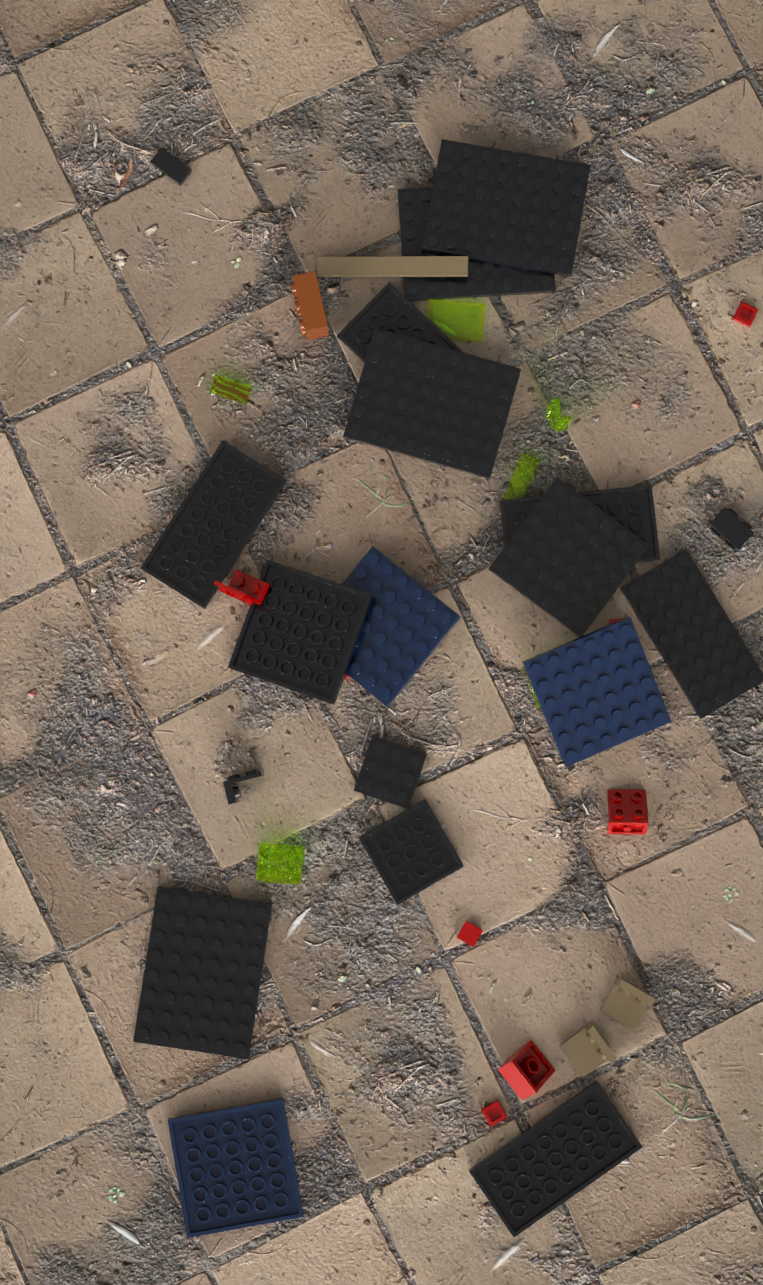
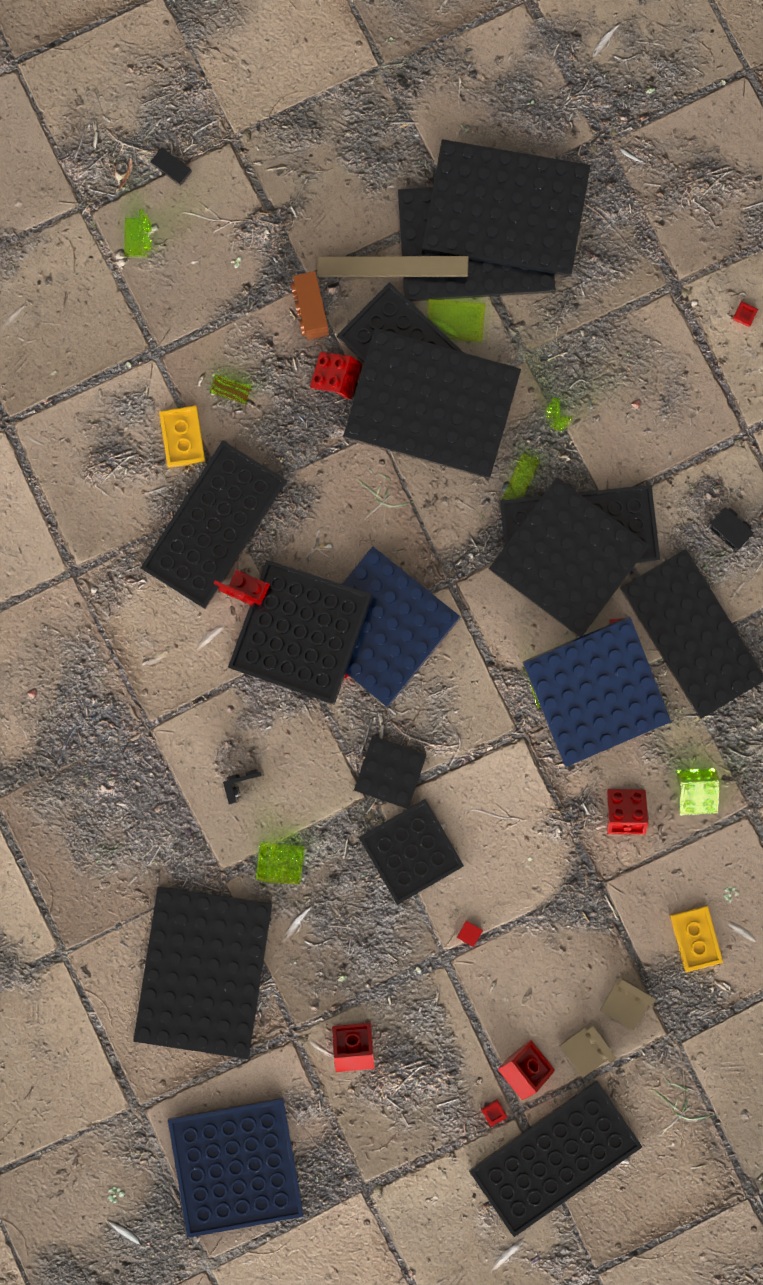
none -> clear neon green bracket [124,209,152,257]
none -> yellow tile [159,405,206,468]
none -> red bracket [310,352,362,400]
none -> red slope [332,1023,375,1072]
none -> yellow tile [670,905,723,972]
none -> clear neon green bracket [677,768,720,815]

